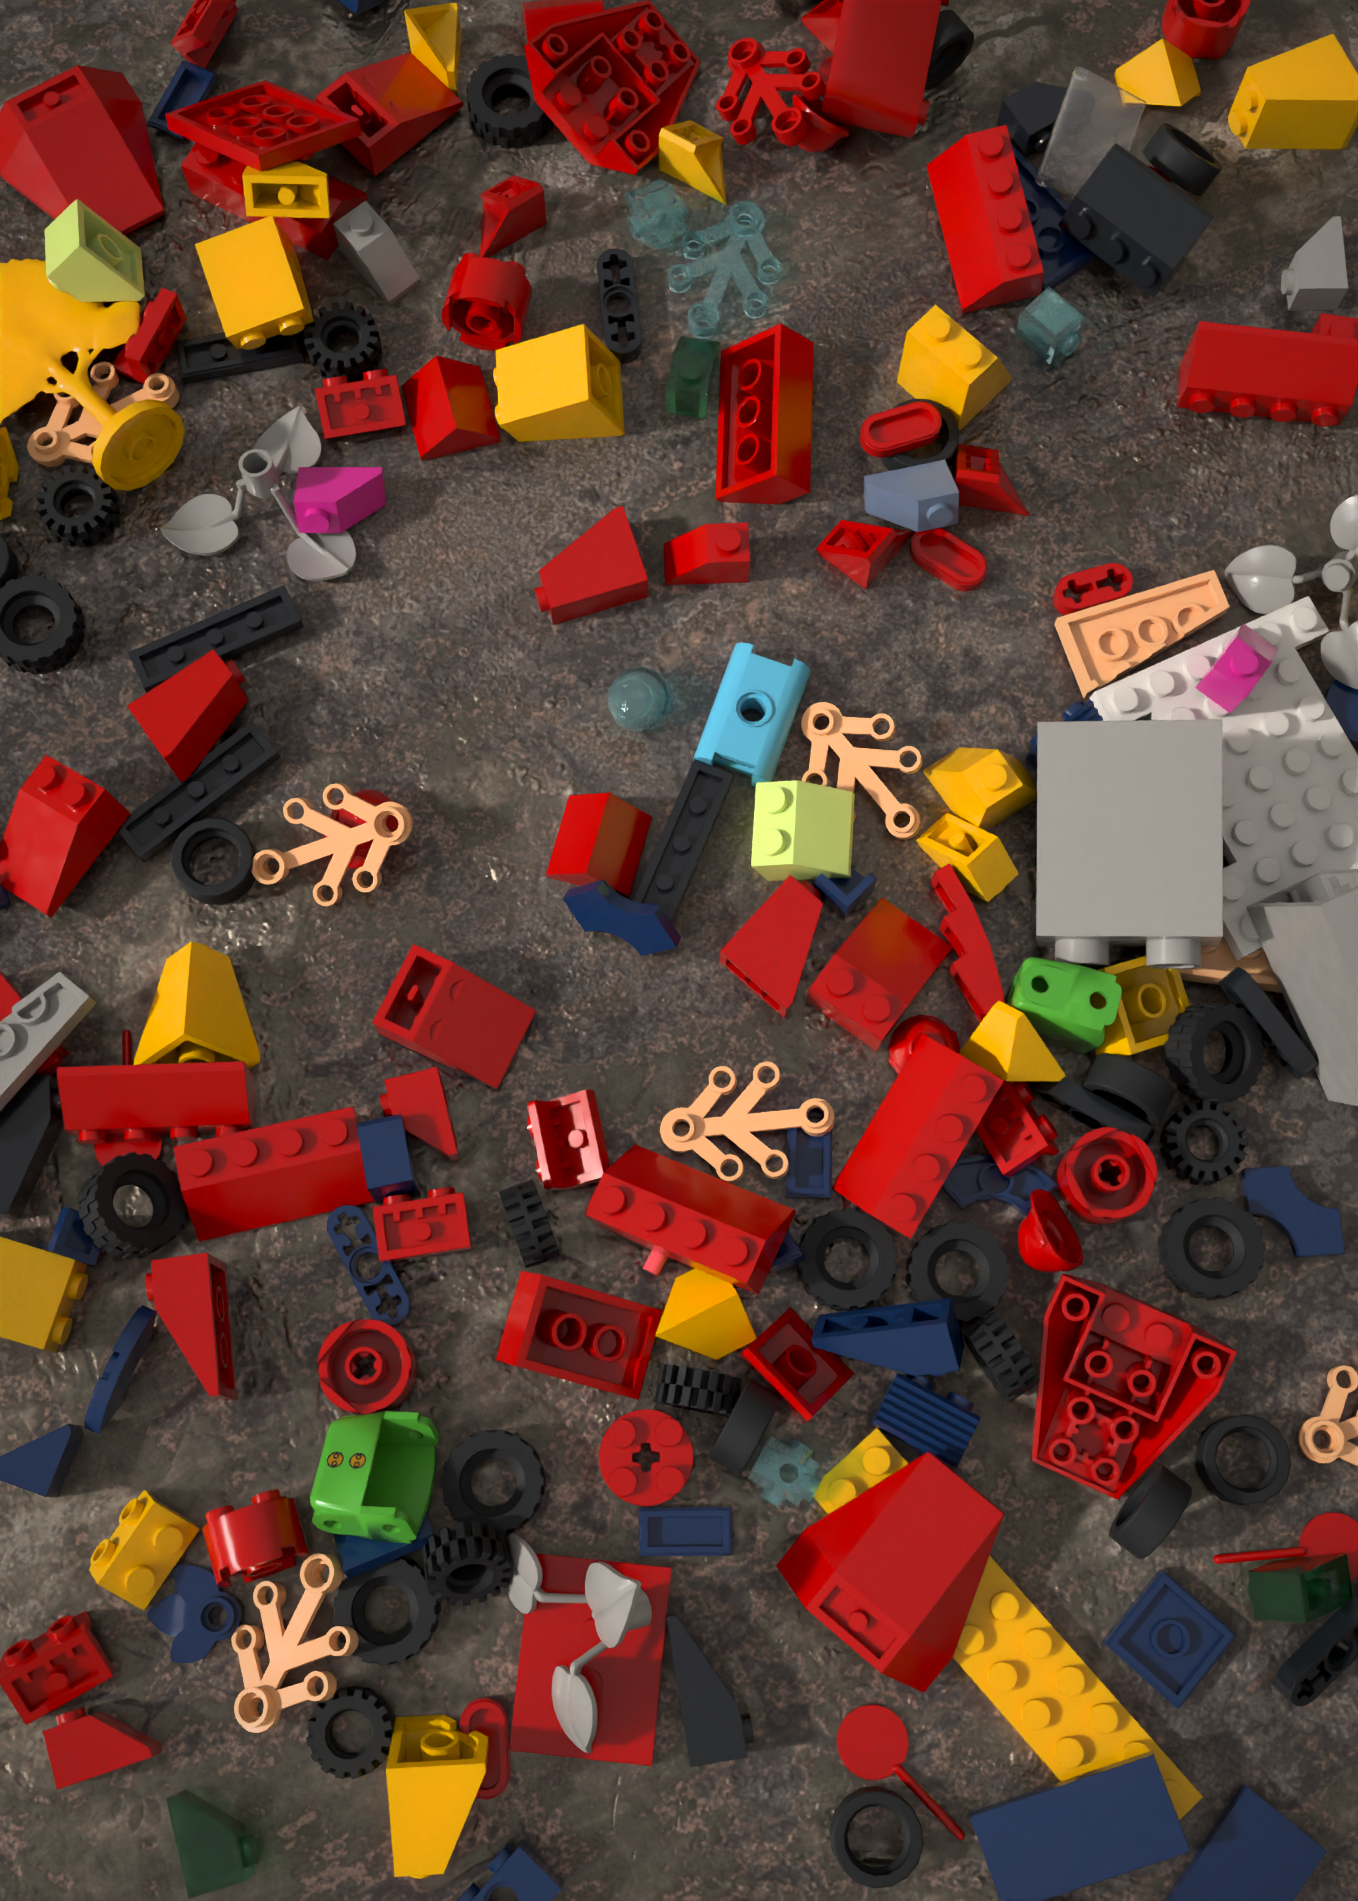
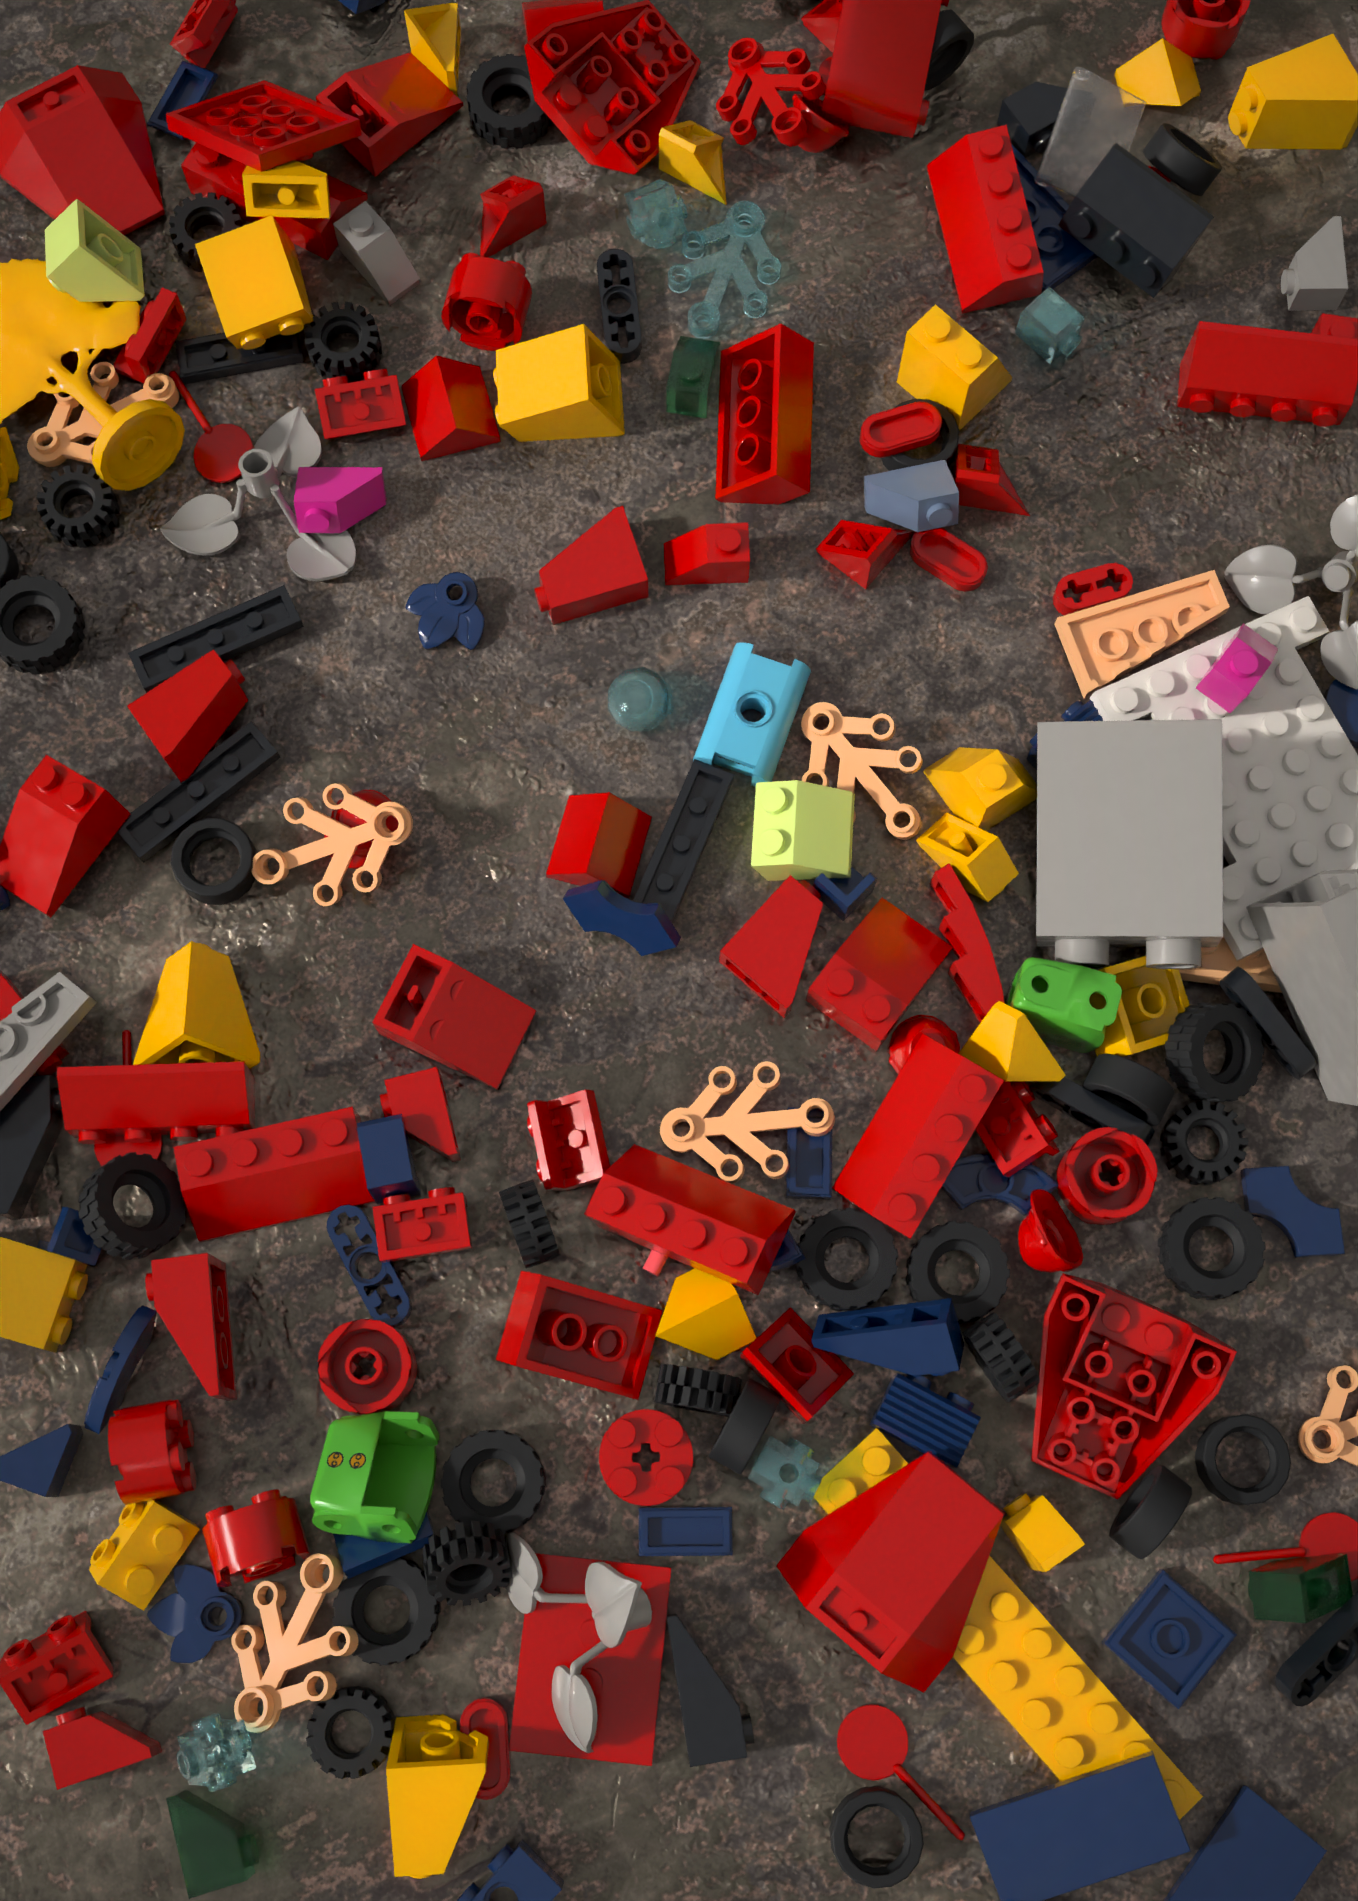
none -> red brick [108,1399,196,1505]
none -> black tyre [169,192,244,273]
none -> red piece [169,371,254,483]
none -> clear light blue brick [177,1713,256,1792]
none -> dark blue plate [405,572,485,650]
none -> yellow slope [1000,1493,1085,1572]

